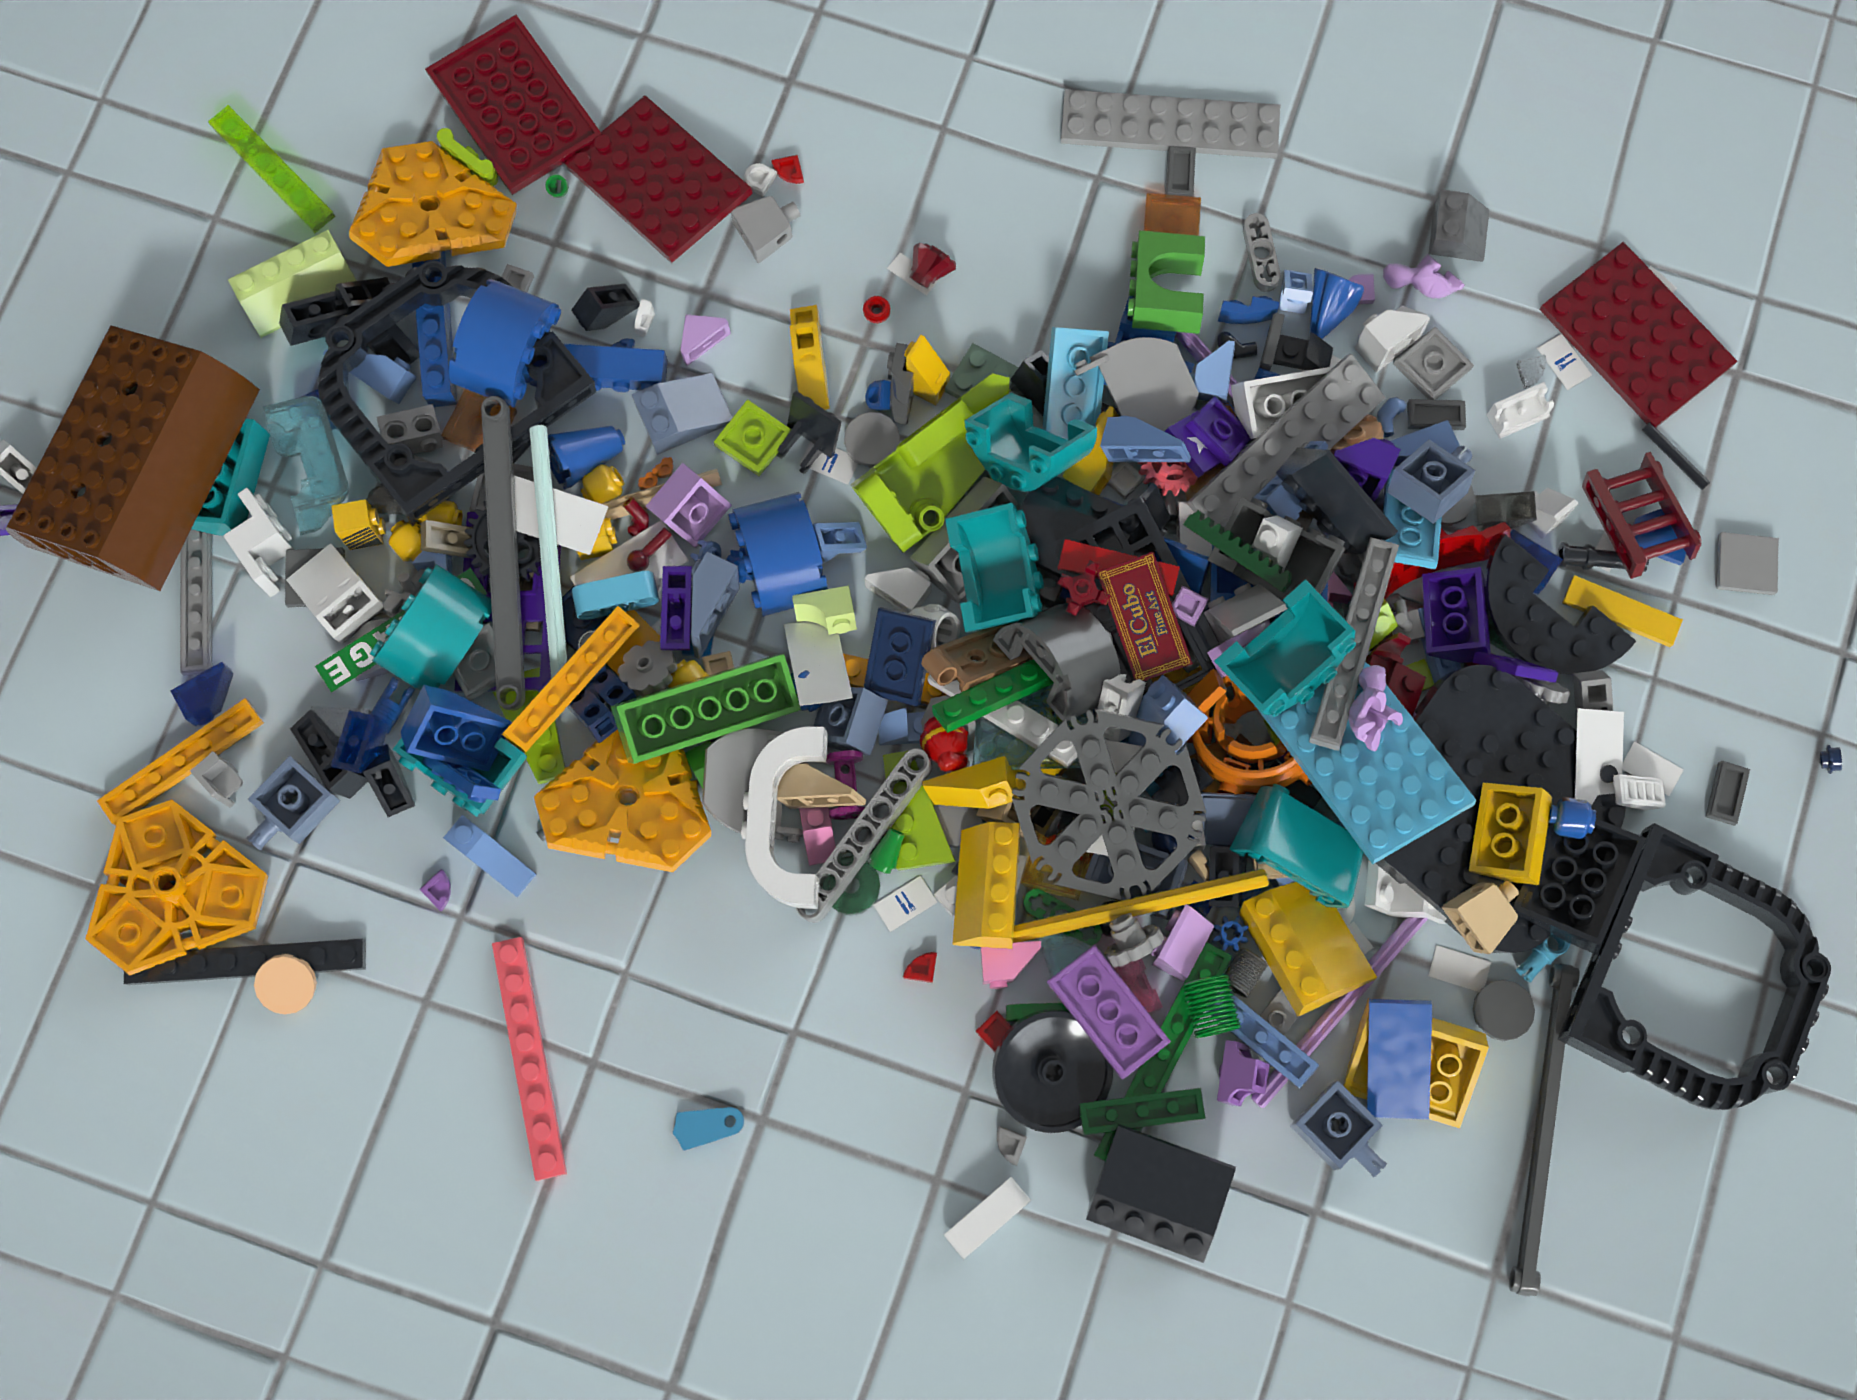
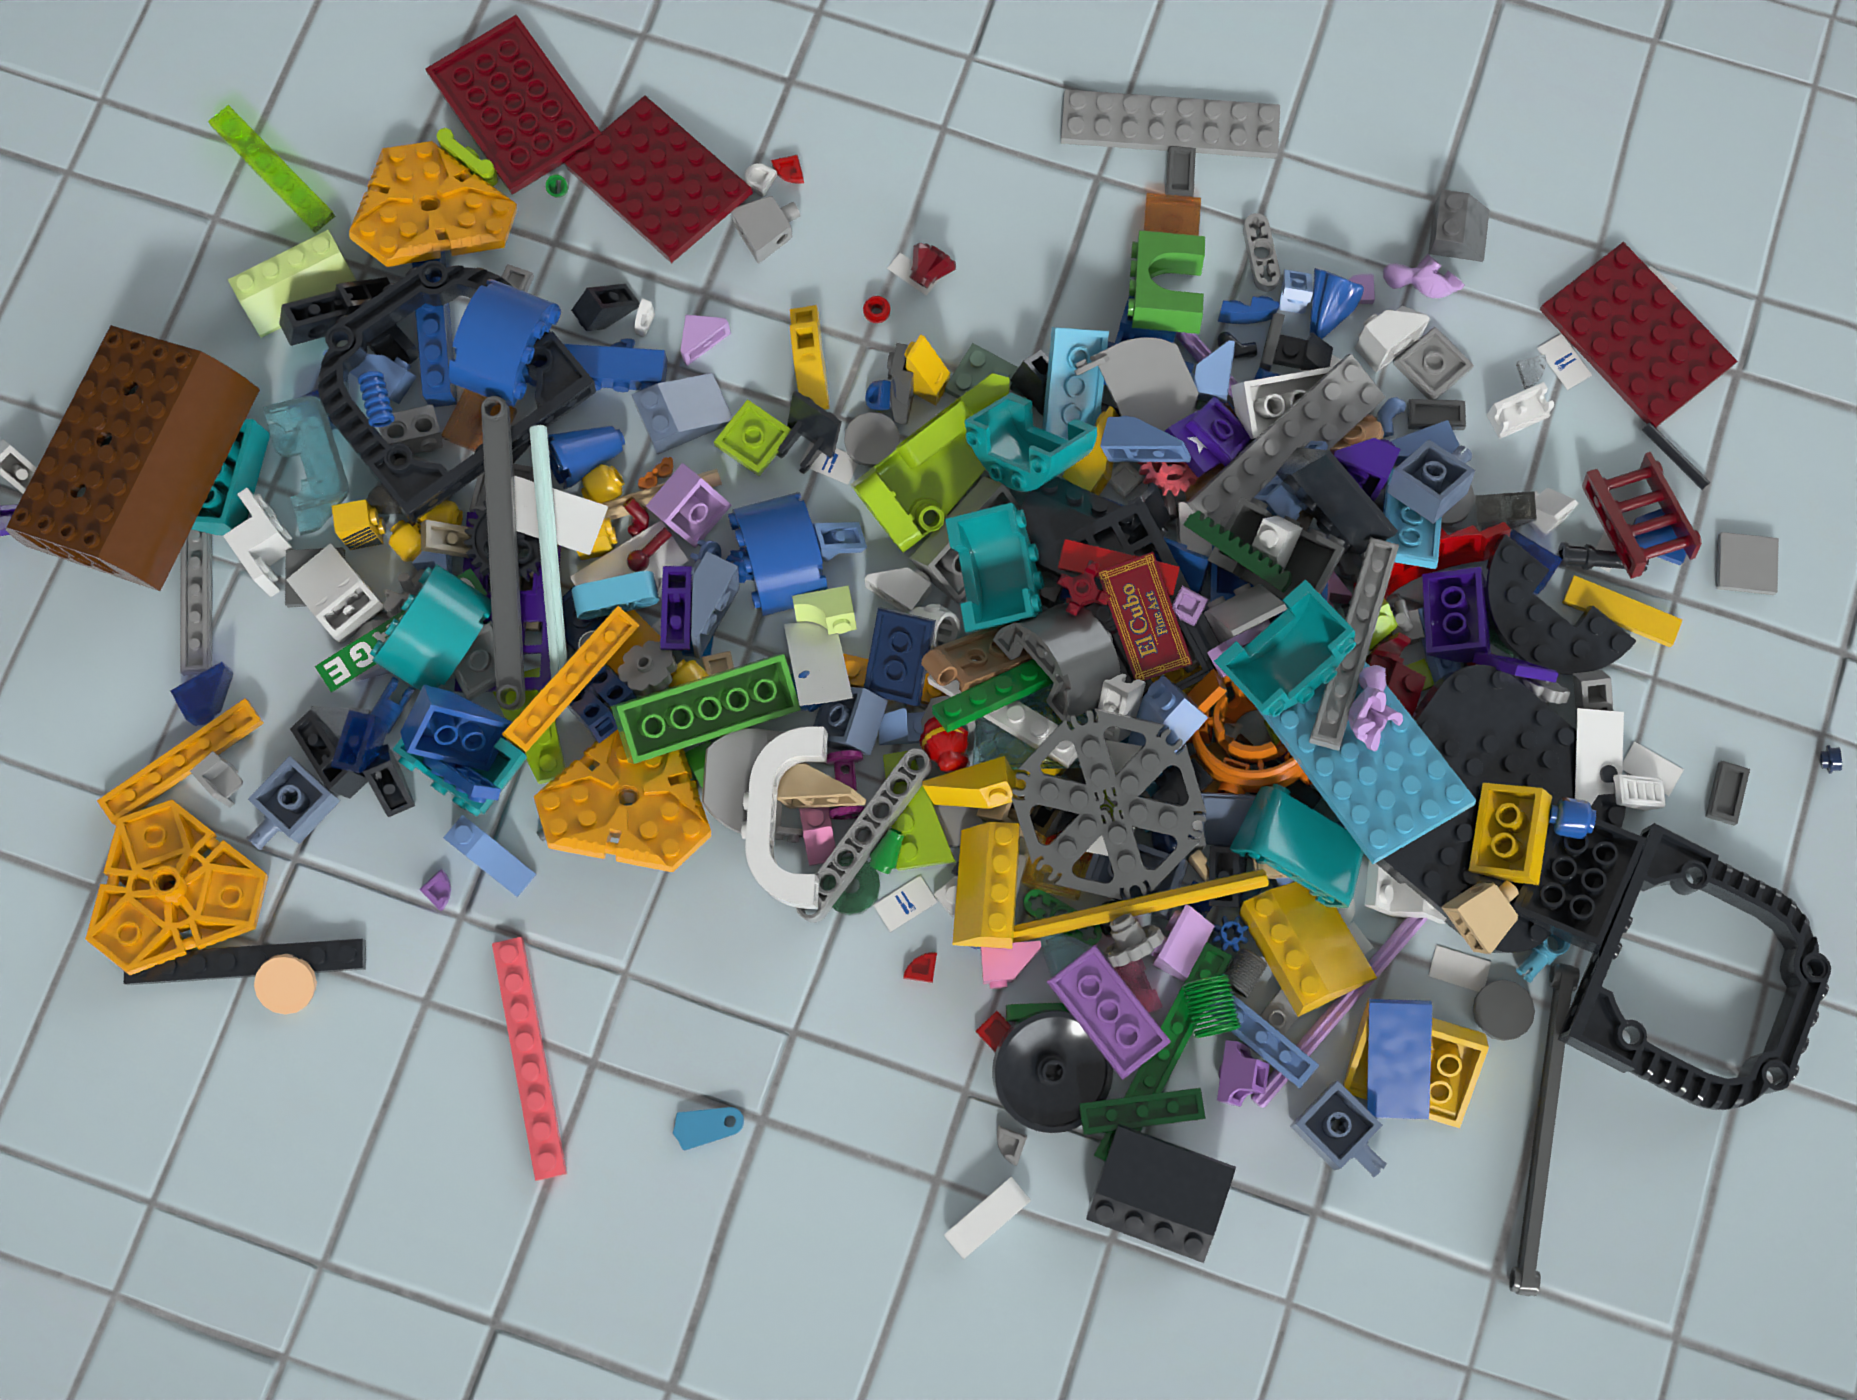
none -> blue piece [358,371,395,427]

